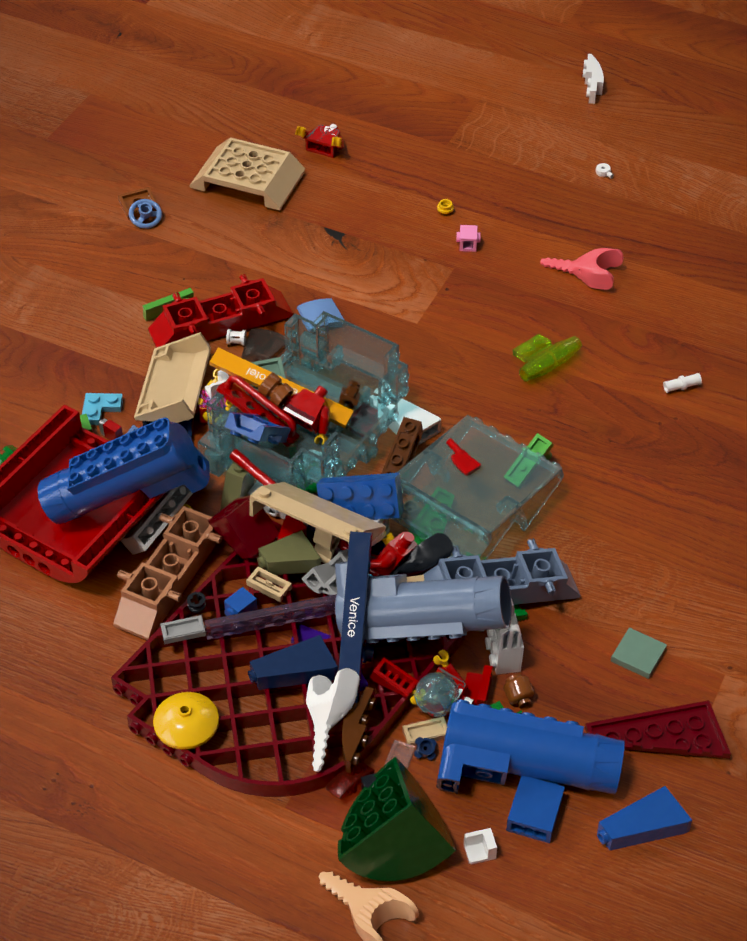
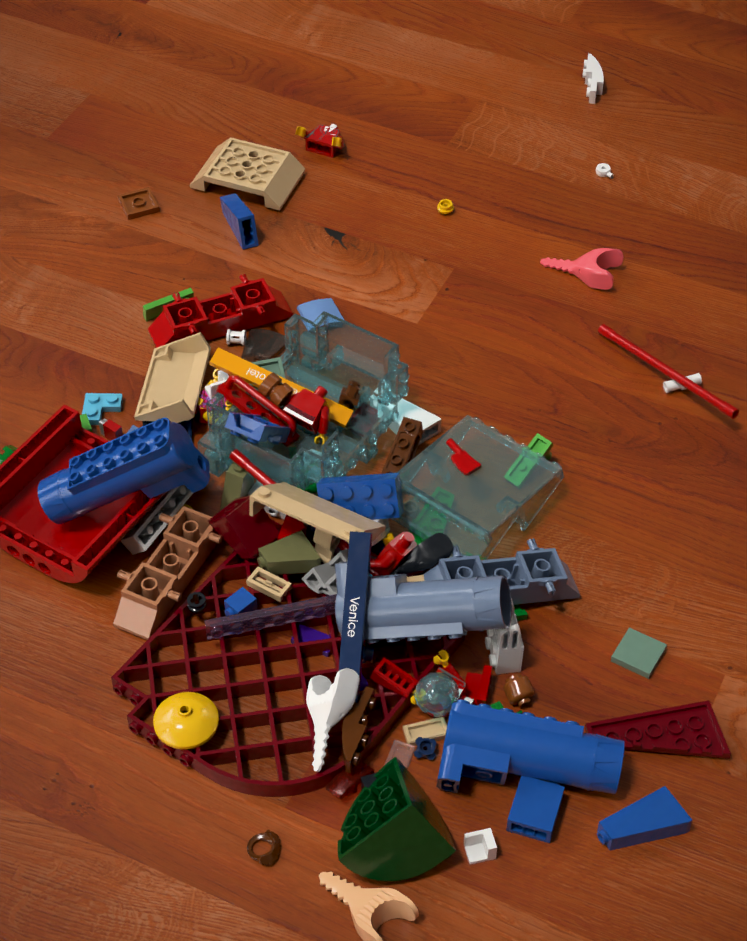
medium blue piece [129,199,162,229] -> none
light grey tile [160,615,206,644] -> none
dark blue slope [248,635,338,690] -> none
bright pink brick [456,225,480,252] -> none
clear neon green plate [513,334,582,382] -> none
none -> blue slope [220,193,259,249]
none -> reddish brown piece [247,830,281,866]
none -> red piece [598,324,739,419]

